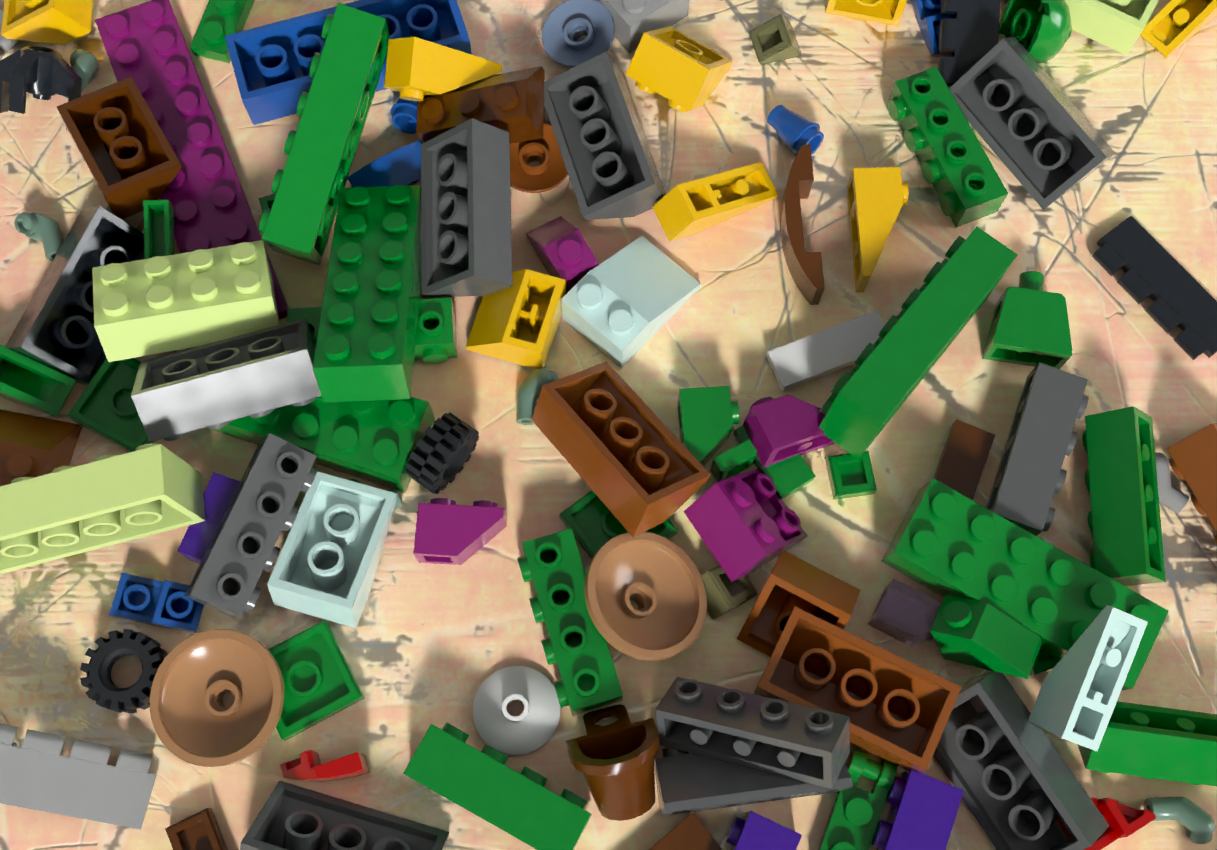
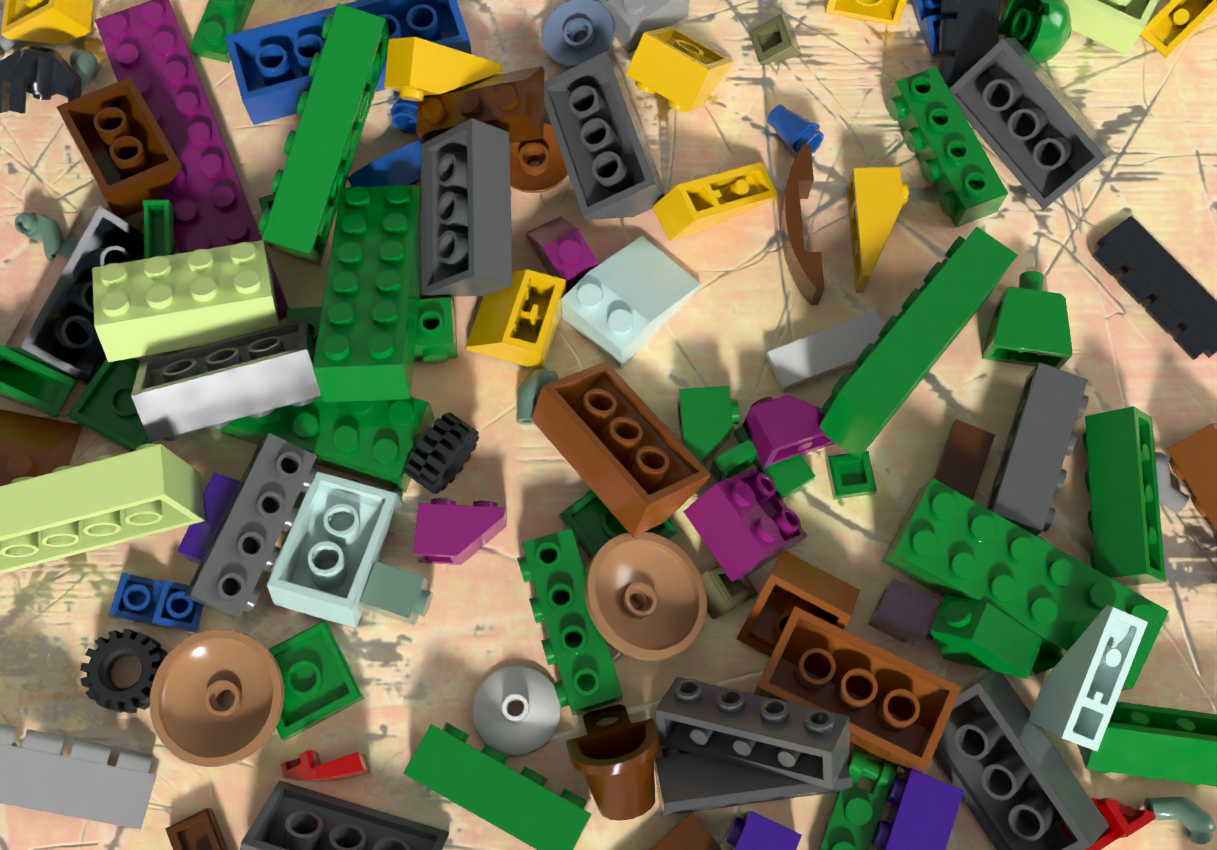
none -> sand green brick [360,561,433,626]

